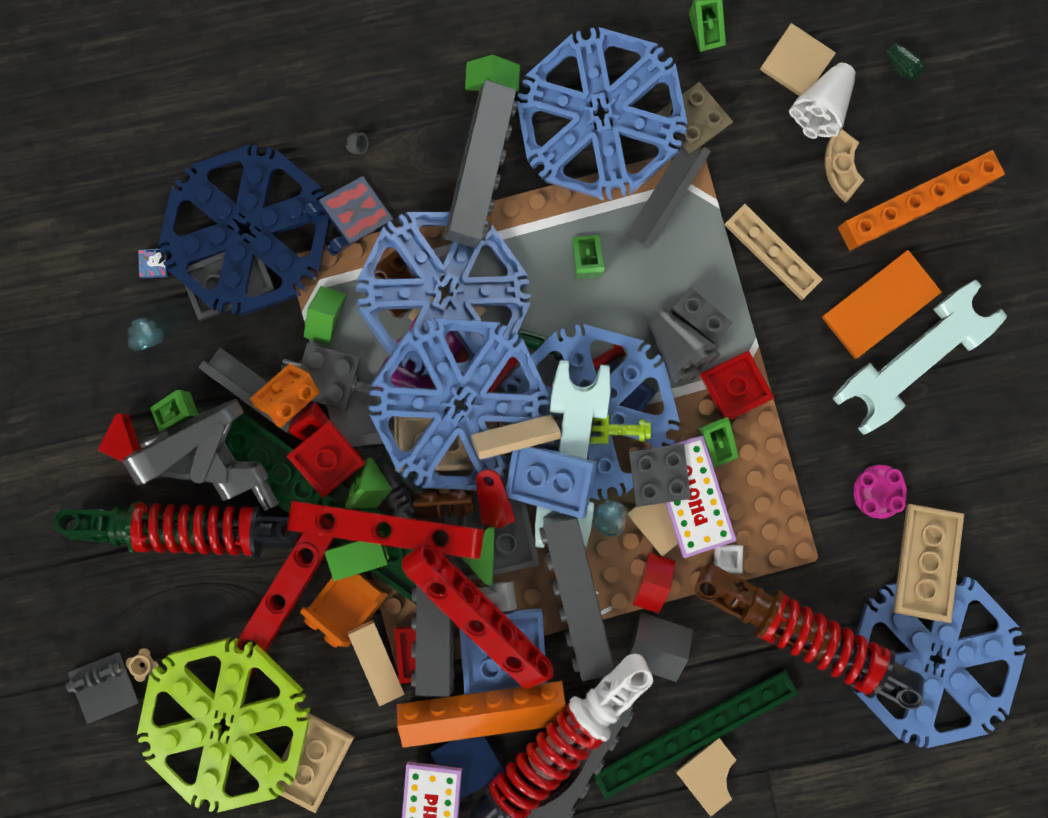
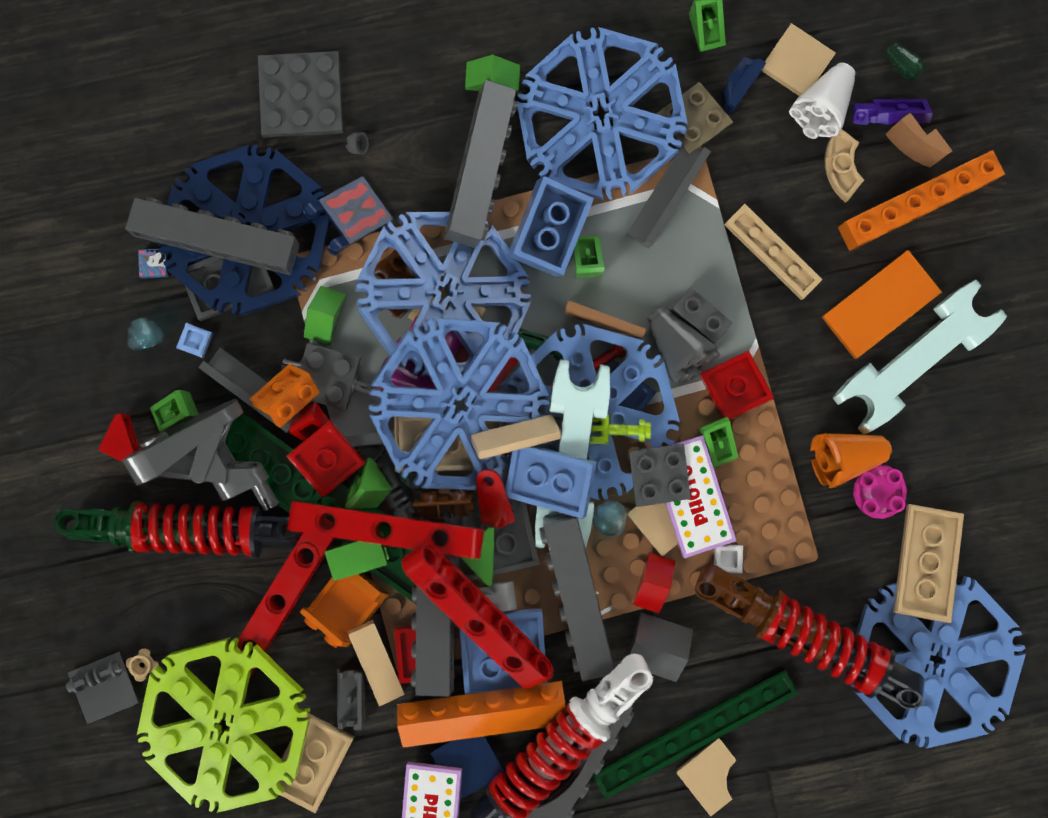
none -> dark grey brick [125,197,300,275]
none -> light blue tile [176,323,213,358]
none -> dark grey plate [258,51,343,138]
none -> dark grey hinge [337,669,365,730]
none -> medium blue brick [507,176,594,277]
none -> medium nougat tile [565,300,646,340]
none -> dark blue slope [721,57,766,114]
none -> orange cone [810,433,892,488]
none -> dark purple hinge [852,99,933,125]
none -> medium nougat slope [885,113,952,168]

